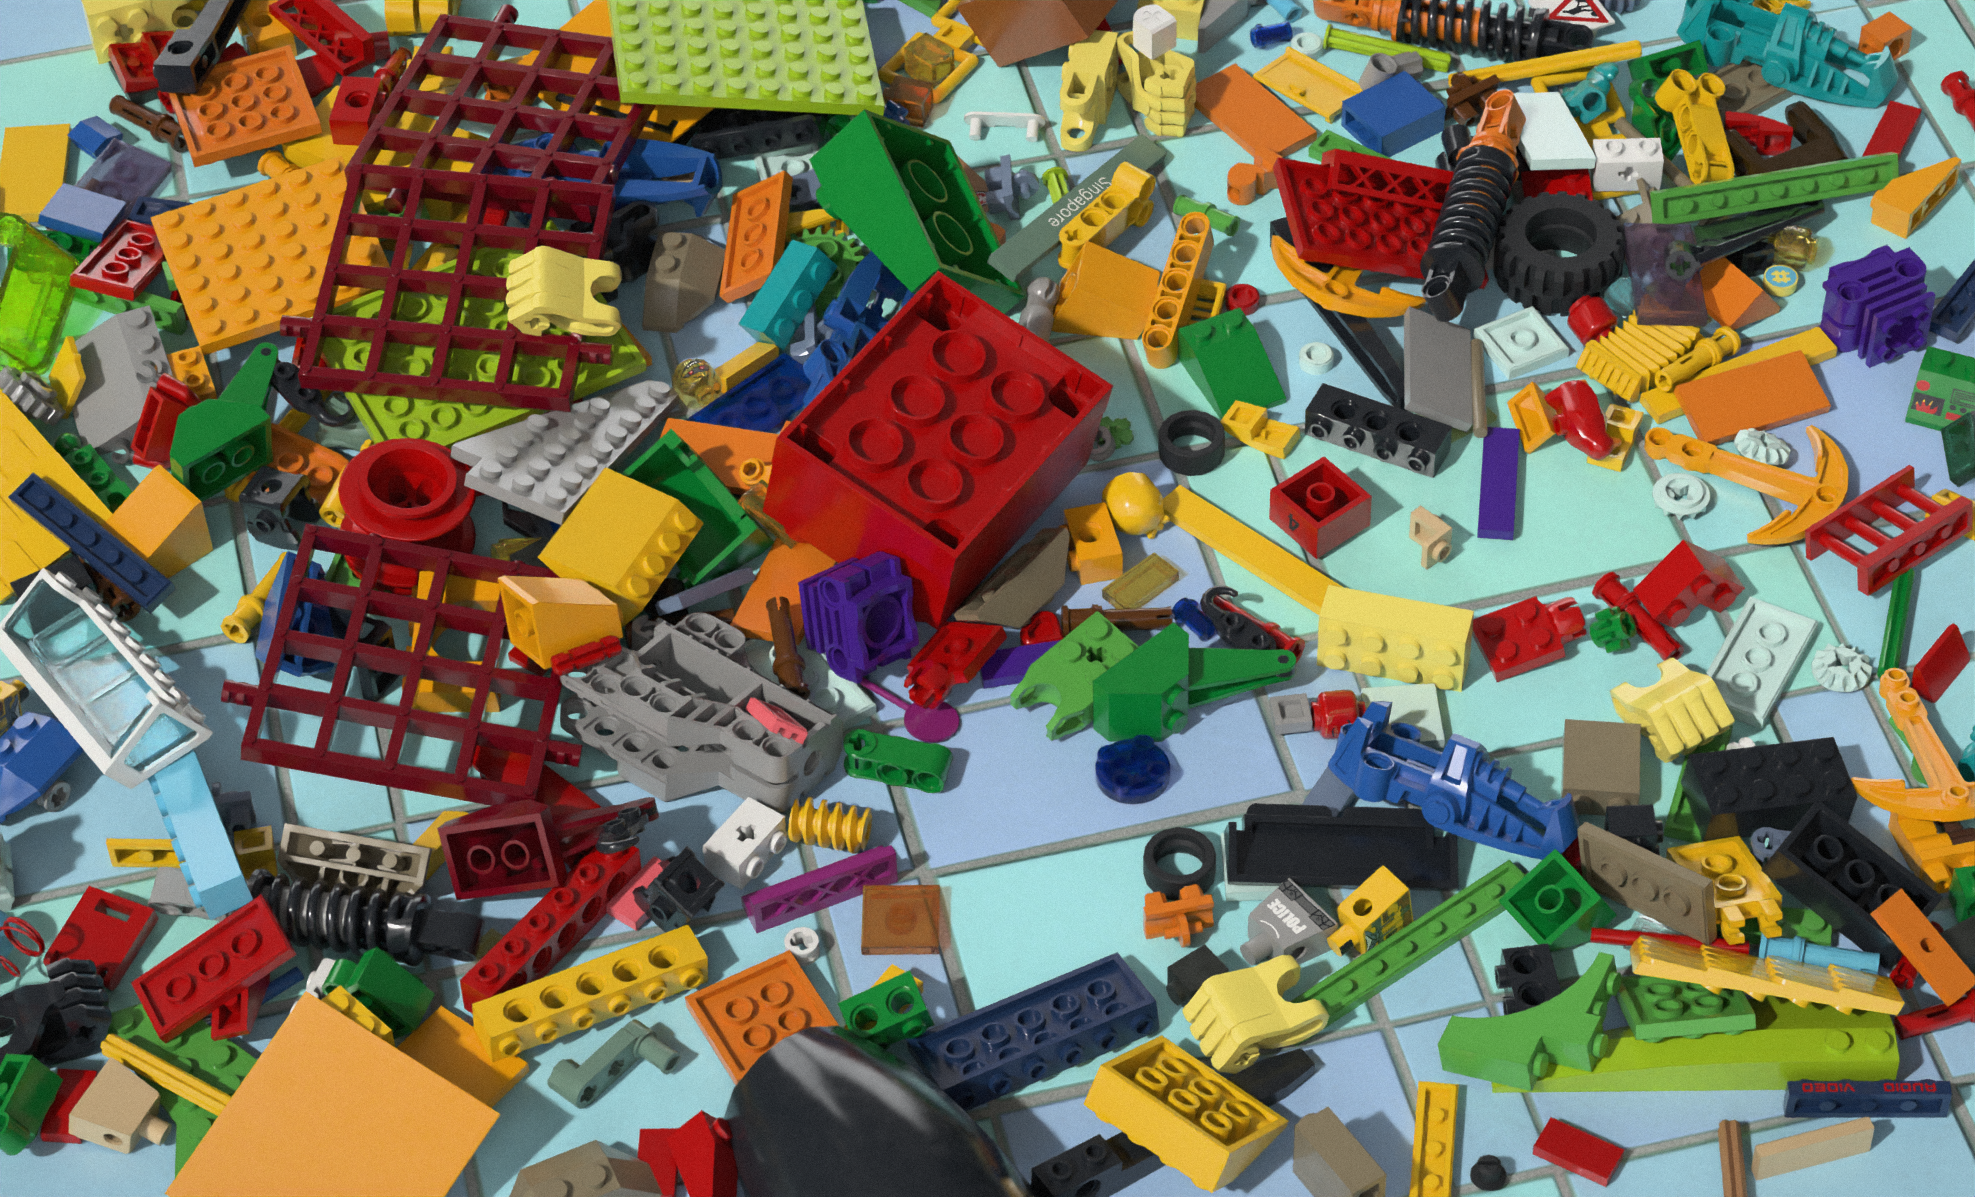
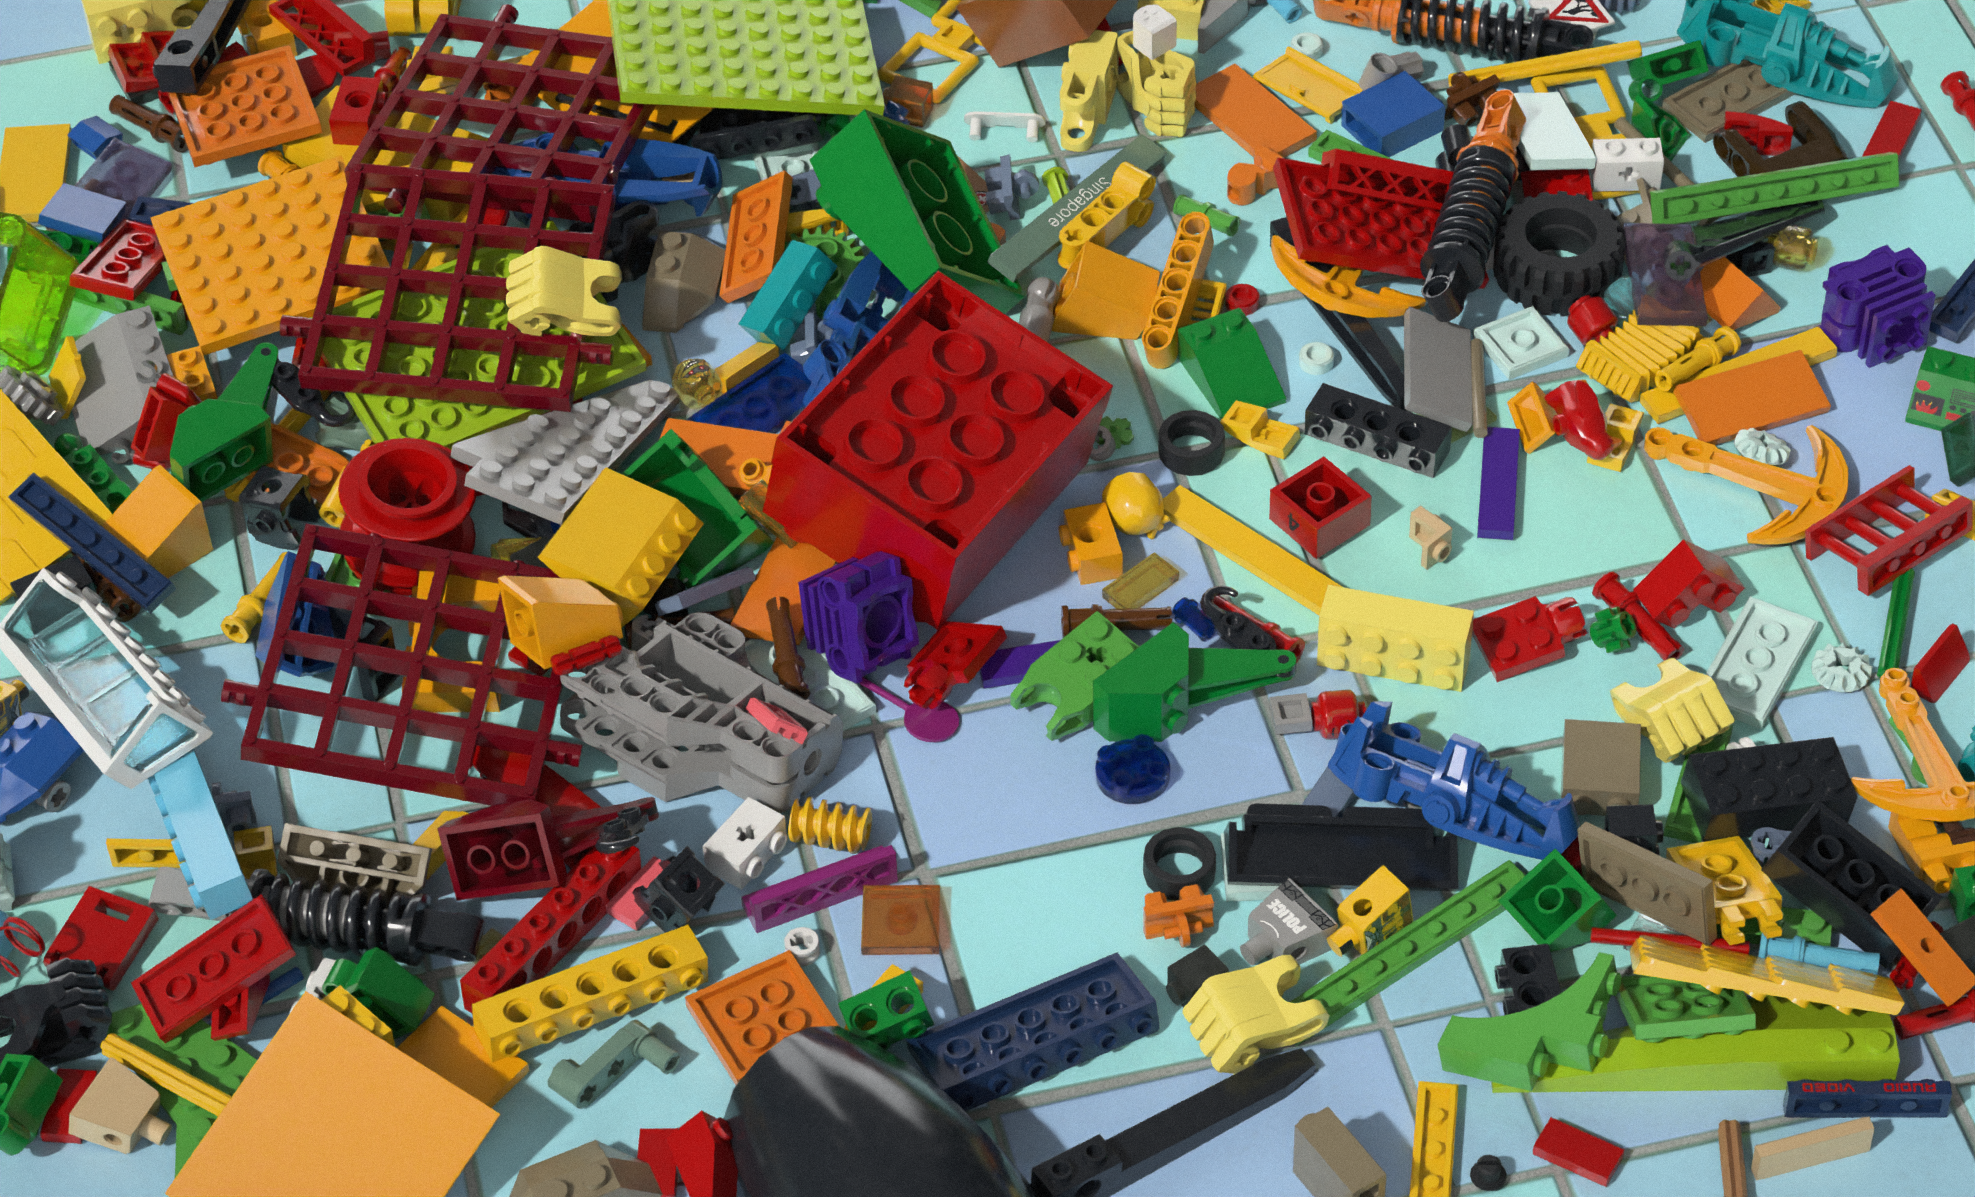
green piece [843,729,953,793] -> none
clear yellow brick [904,32,955,89] -> none
dark tan wedge [954,528,1070,629] -> none
red tile [1020,611,1063,646] -> none
yellow slope [1083,1035,1289,1193] -> none
clear blue pin [1250,21,1293,49] -> none
lime axle [1323,24,1452,72] -> none
light aqua tile [1361,683,1445,749] -> none
teal animal [1561,62,1619,124] -> none
light aqua gear [1652,473,1710,520] -> none
yellow piece [1655,69,1735,184] -> none
tile [1763,265,1798,297] -> none
orange brick [1858,11,1913,60] -> none
light orange slope [1870,157,1961,239] -> none

